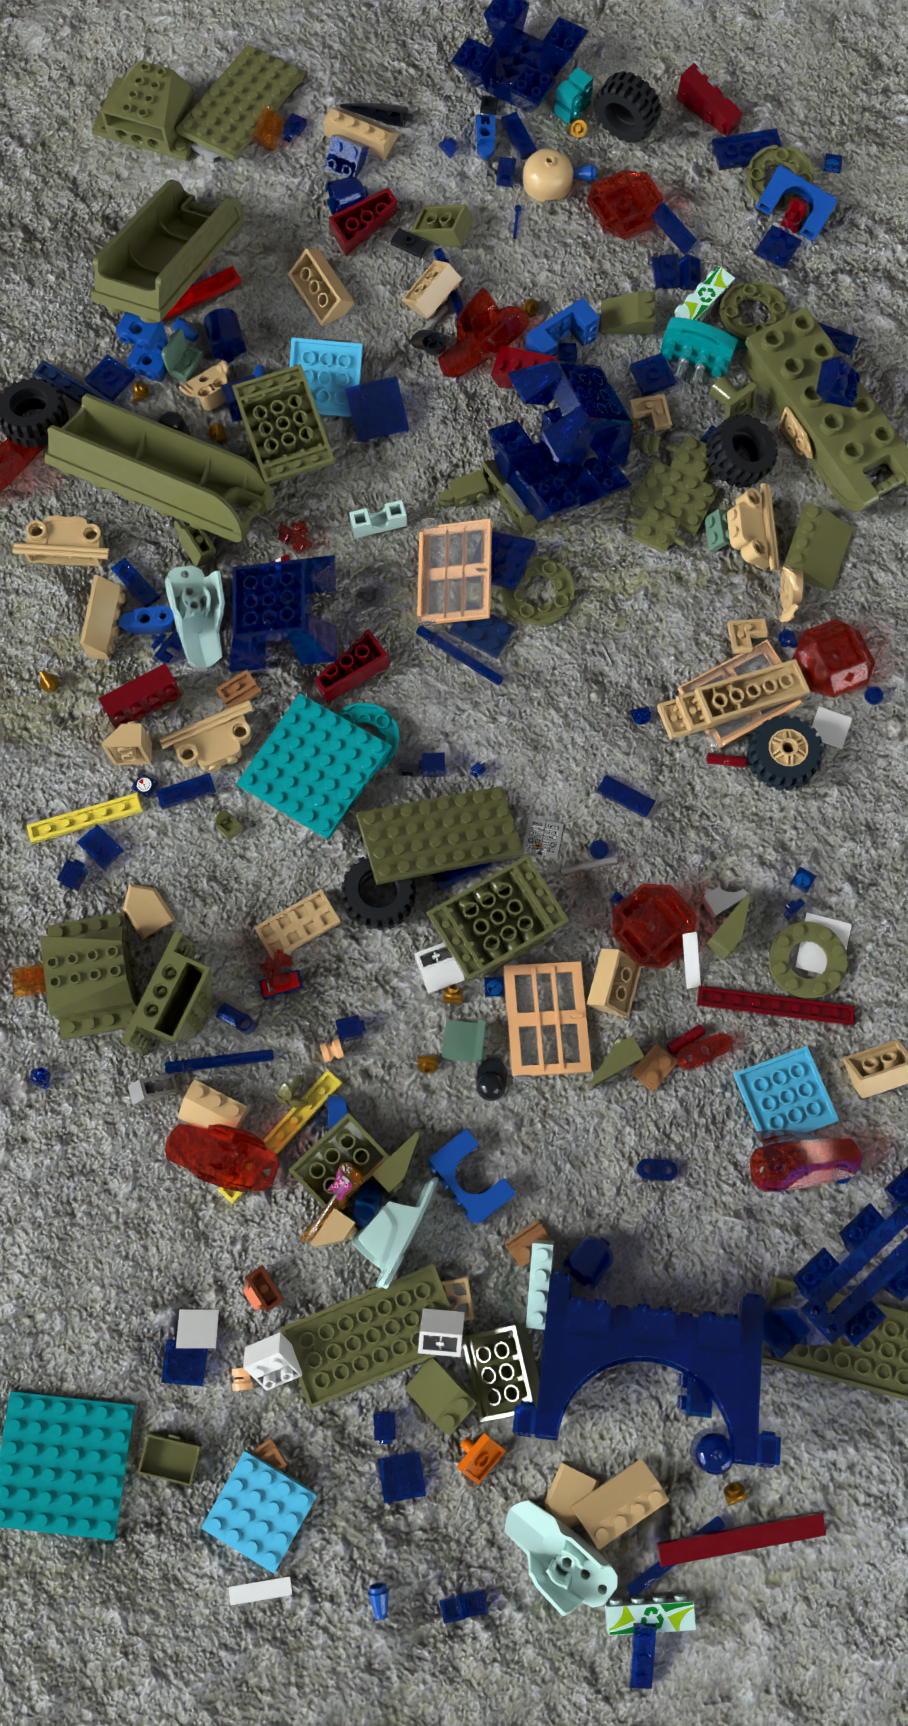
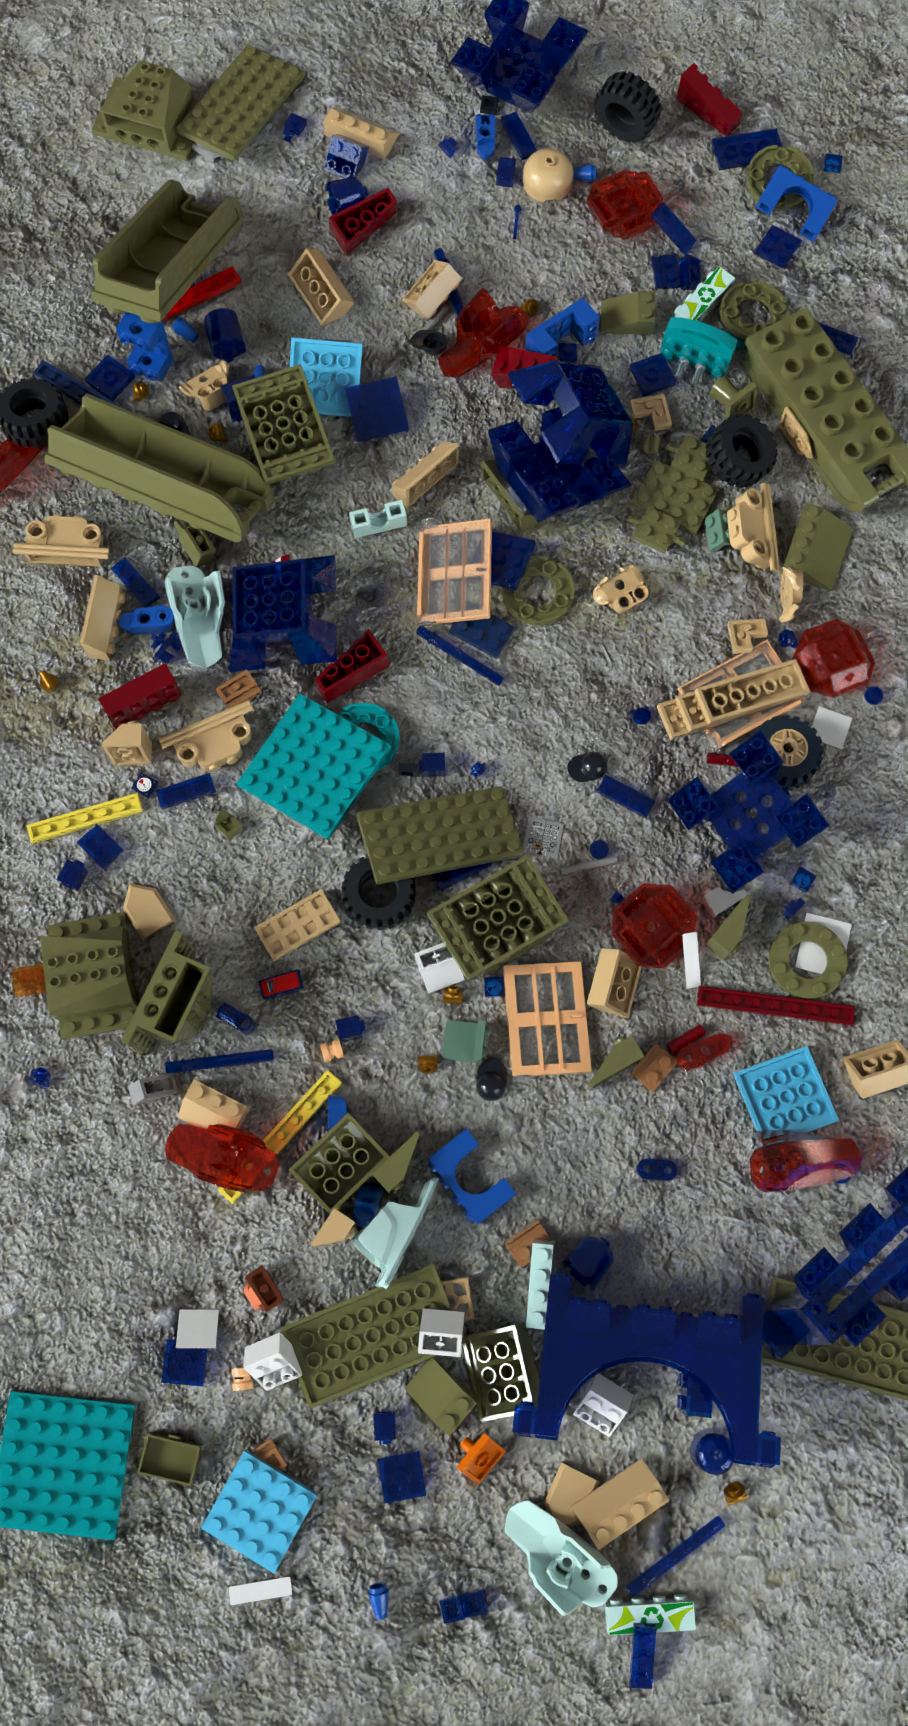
sand green bracket [162,328,204,382] -> none
clear orange plate [253,105,285,152] -> none
clear red hips [259,950,293,988] -> none
olive plant [275,1074,308,1108] -> none
clear red hips [278,521,313,554] -> none
clear orange piece [301,1163,364,1242] -> none
black piece [340,103,413,127] -> none
black plate [390,228,429,259] -> none
olive slope [411,204,474,247] -> none
olive hinge [439,470,489,508] -> none
teal brick [554,67,593,124] -> none
pearl gold plate [568,119,587,138] -> none
dark red tile [656,1512,826,1567] -> none
dark red hips [781,197,808,233] -> none
clear blue slope [816,356,860,408] -> none
none -> tan slope [392,441,459,508]
none -> black cap [567,752,608,782]
none -> white slope [573,1373,634,1437]
none -> tan piece [593,565,649,613]
none -> clear blue slope [667,730,830,894]

